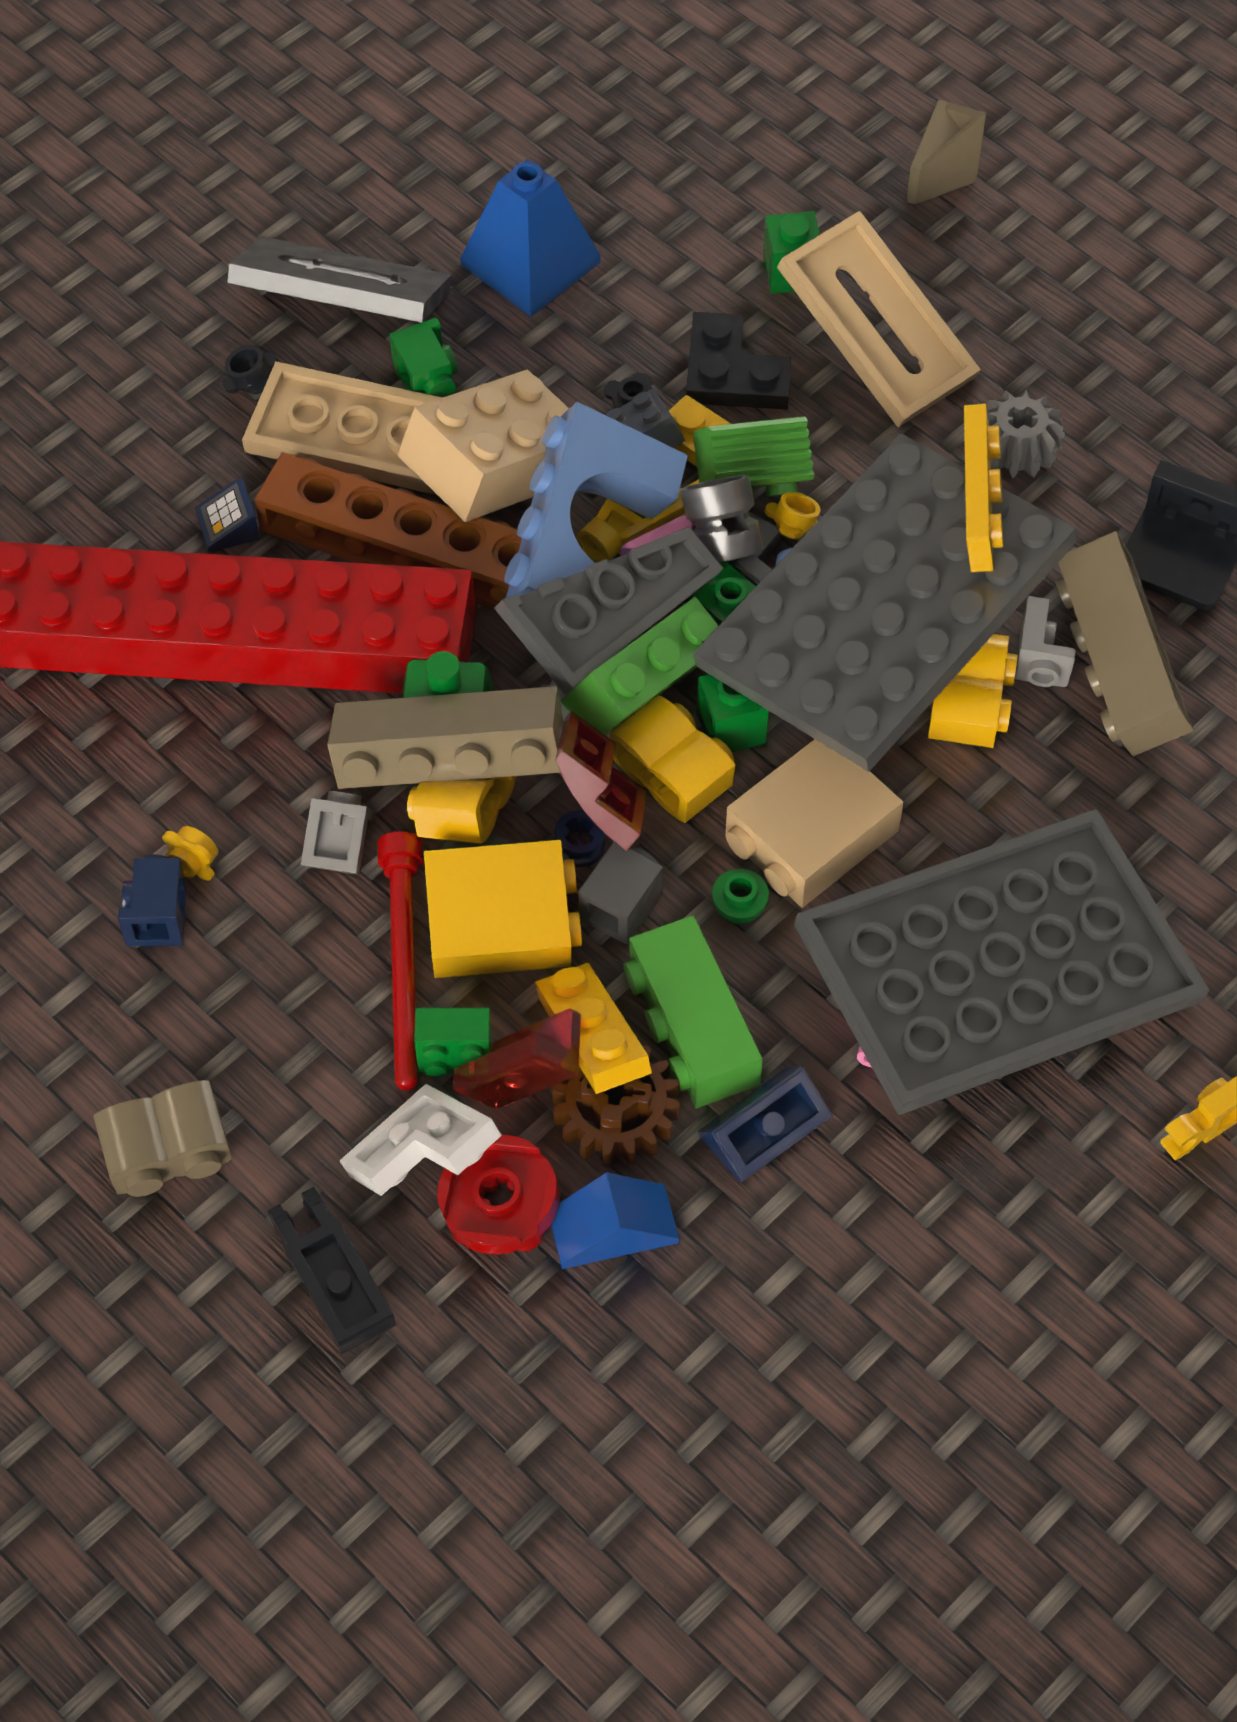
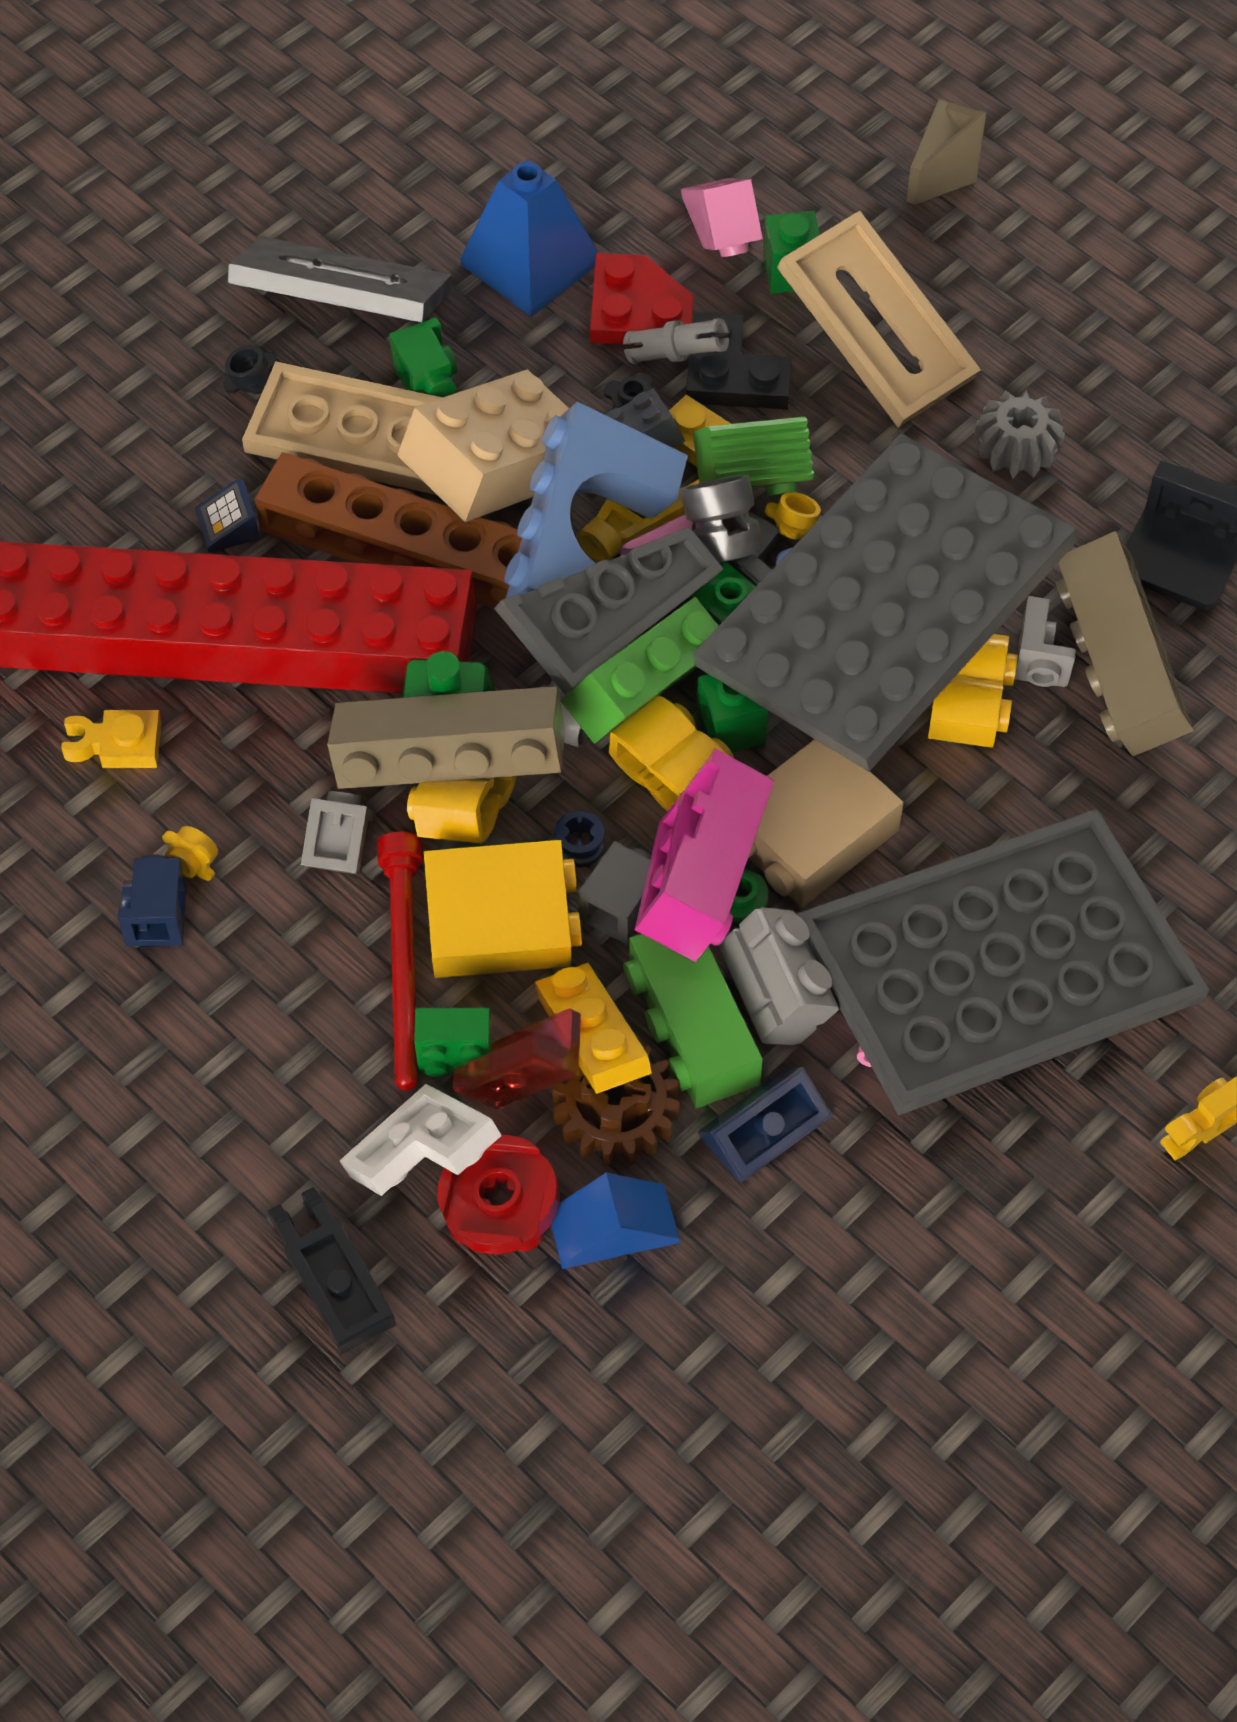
dark tan brick [93,1080,232,1197] -> none
dark red slope [555,710,647,851] -> none
yellow plate [964,404,1003,572] -> none
none -> yellow plate [61,710,162,768]
none -> red plate [590,253,693,345]
none -> light grey pin [623,318,729,364]
none -> dark pink wedge [635,748,774,962]
none -> bright pink slope [681,178,763,257]
none -> light grey brick [718,907,839,1045]

